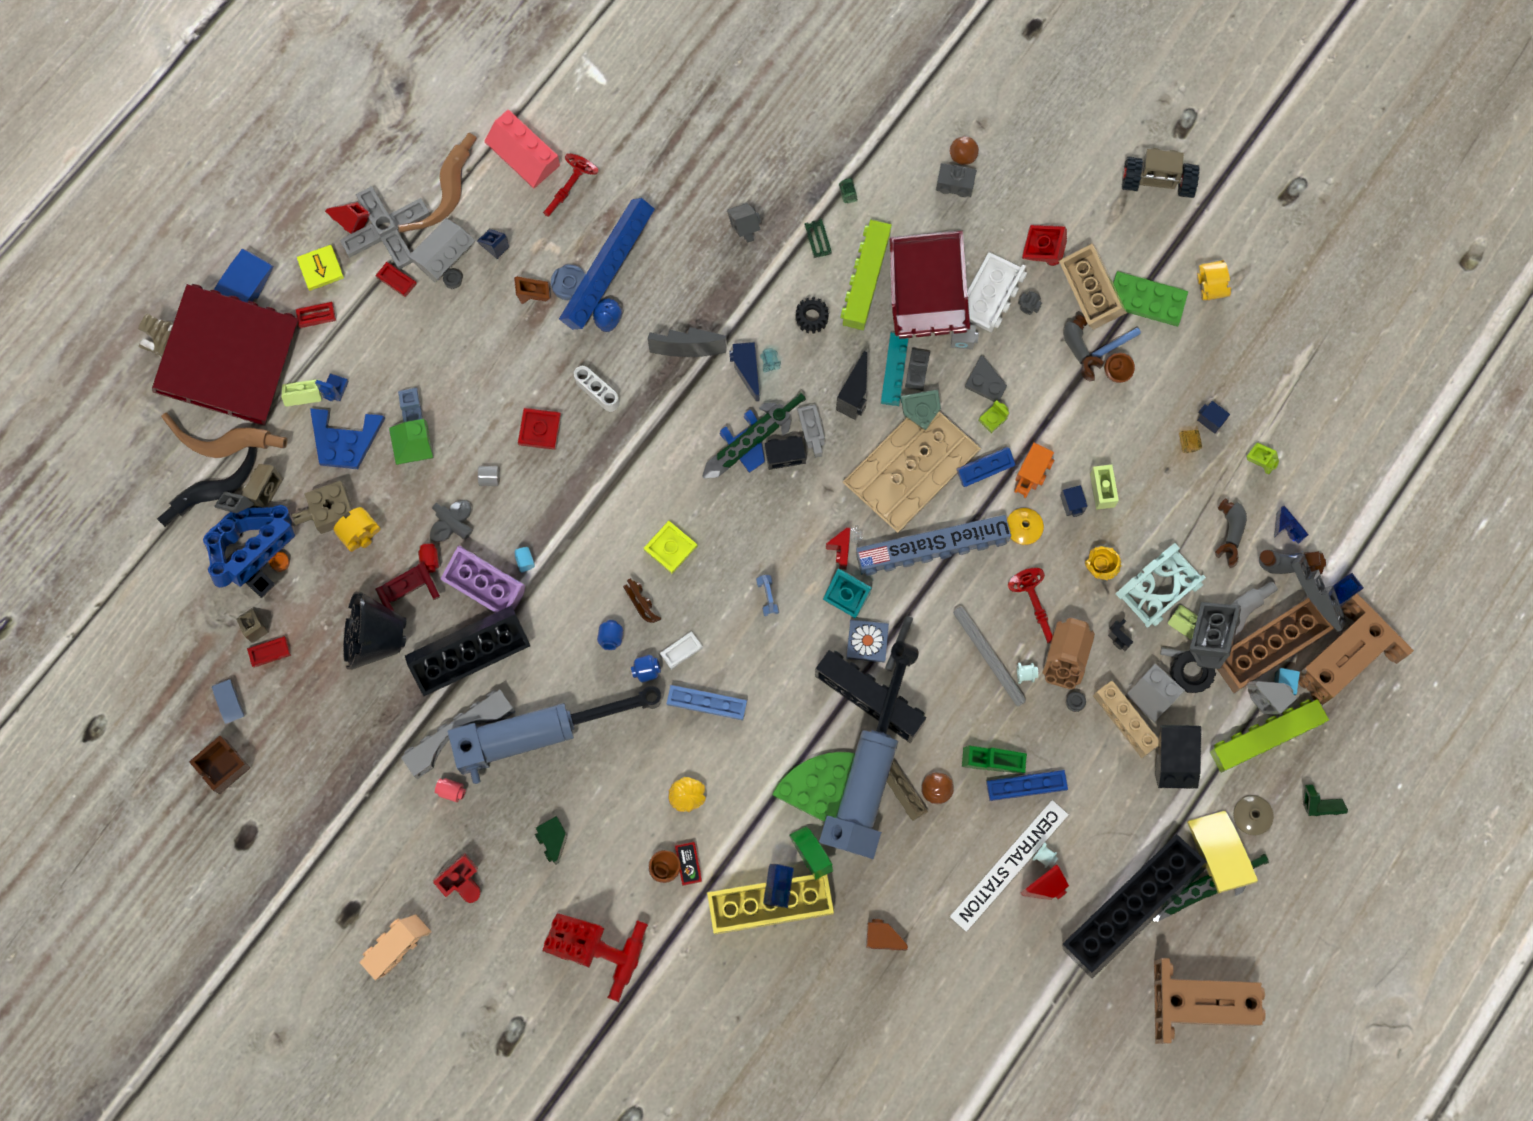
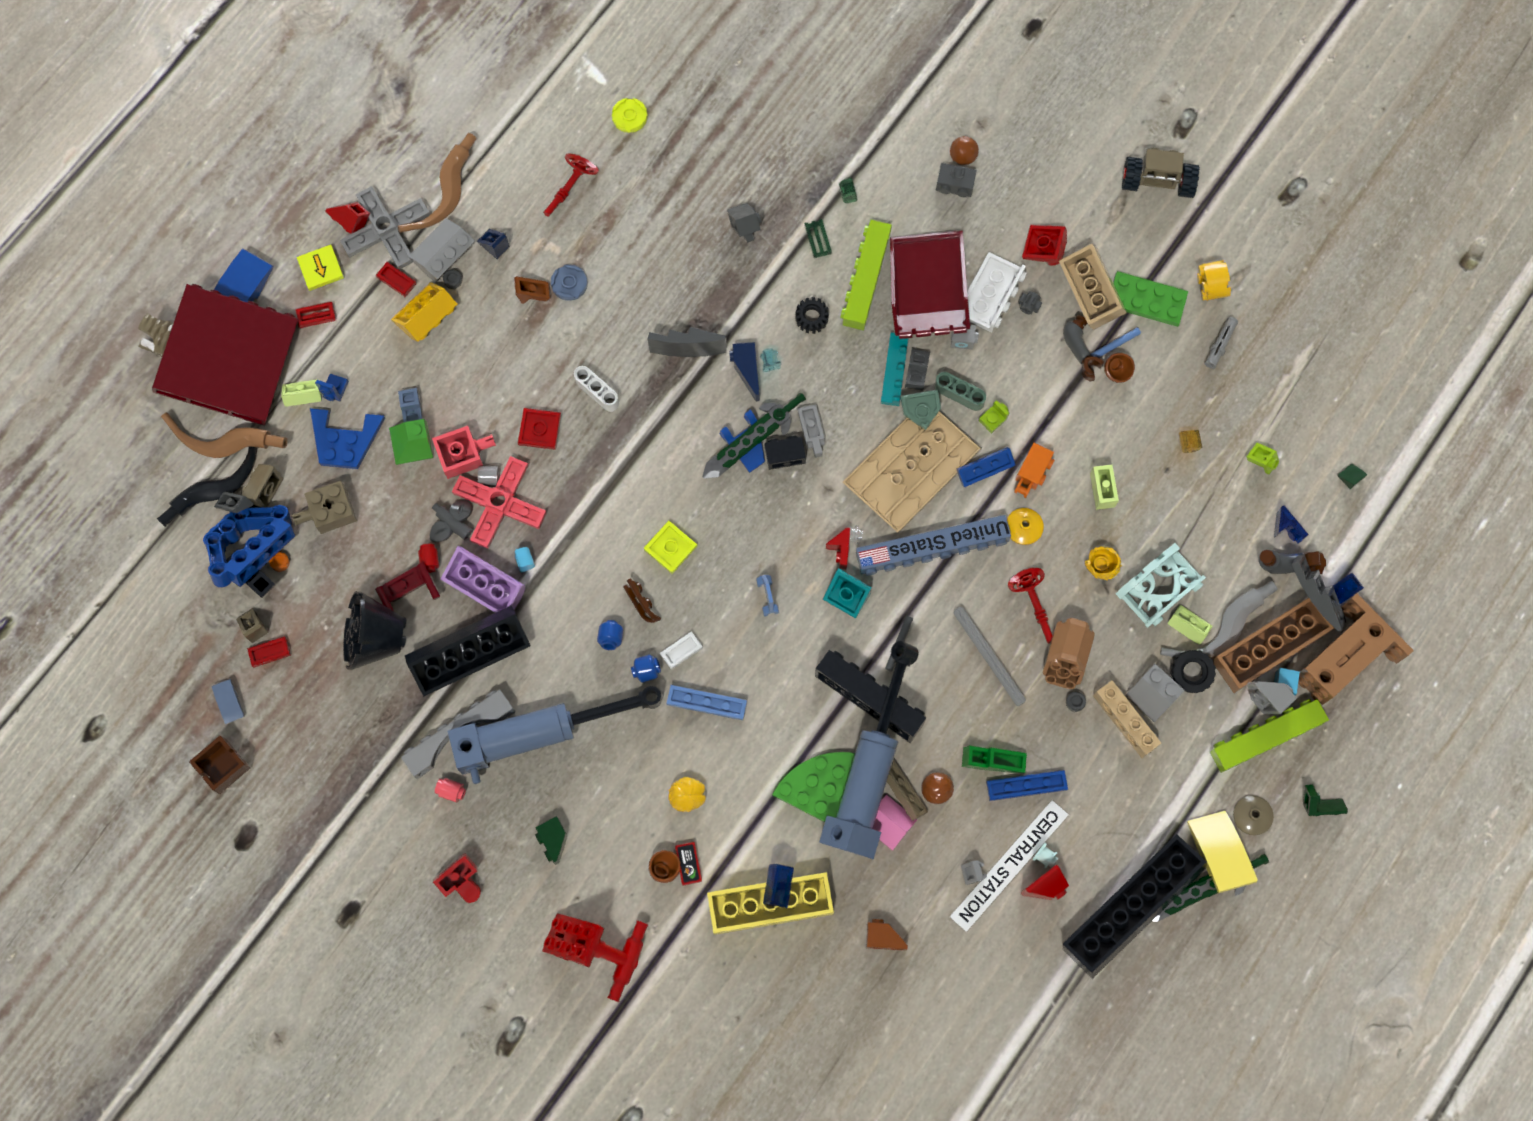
yellow brick [333,507,381,552] -> none
light nougat wedge [359,914,431,980] -> none
coral slope [484,109,560,189] -> none
blue brick [559,198,655,330] -> none
blue piece [593,298,622,332] -> none
green slope [789,826,833,880] -> none
black slope [836,351,867,420] -> none
tile [846,620,889,663] -> none
dark grey wing [965,355,1007,402] -> none
light aqua brick [1016,663,1038,684] -> none
dark blue brick [1060,485,1088,517] -> none
black bracket [1108,619,1133,651] -> none
medium nougat brick [1154,958,1266,1044] -> none
black slope [1155,725,1201,789] -> none
dark grey slope [1190,602,1241,669] -> none
dark blue brick [1197,401,1230,434] -> none
piece [1215,498,1247,569] -> none
none -> yellow slope [391,282,458,342]
none -> coral brick [432,426,496,479]
none -> coral piece [452,456,547,549]
none -> neon yellow tile [612,98,648,133]
none -> bright pink slope [873,795,917,851]
none -> sand green beam [935,372,986,411]
none -> light grey tile [961,860,987,885]
none -> light grey pin [1205,317,1238,369]
none -> dark green slope [1337,464,1367,489]

